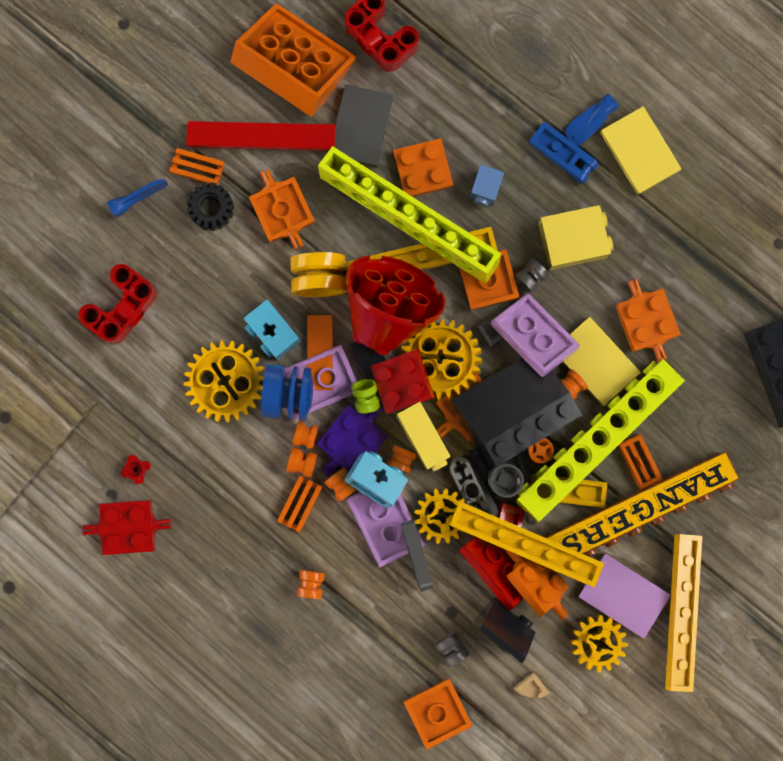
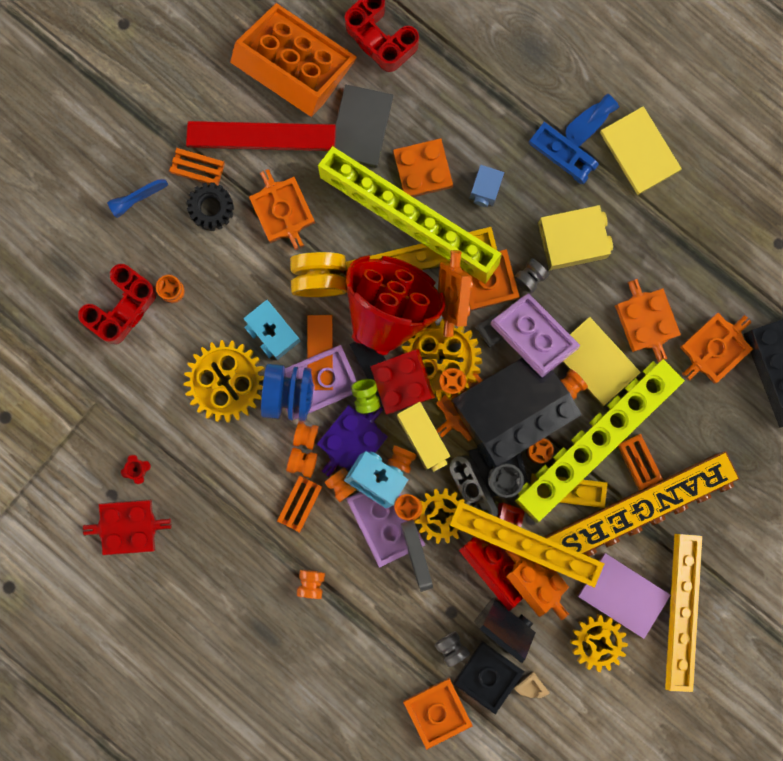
none -> orange wheel [156,275,185,304]
none -> orange wheel [394,494,423,521]
none -> orange plate [438,250,473,337]
none -> orange wheel [439,368,467,394]
none -> black tile [453,641,525,715]
none -> orange plate [680,313,753,384]

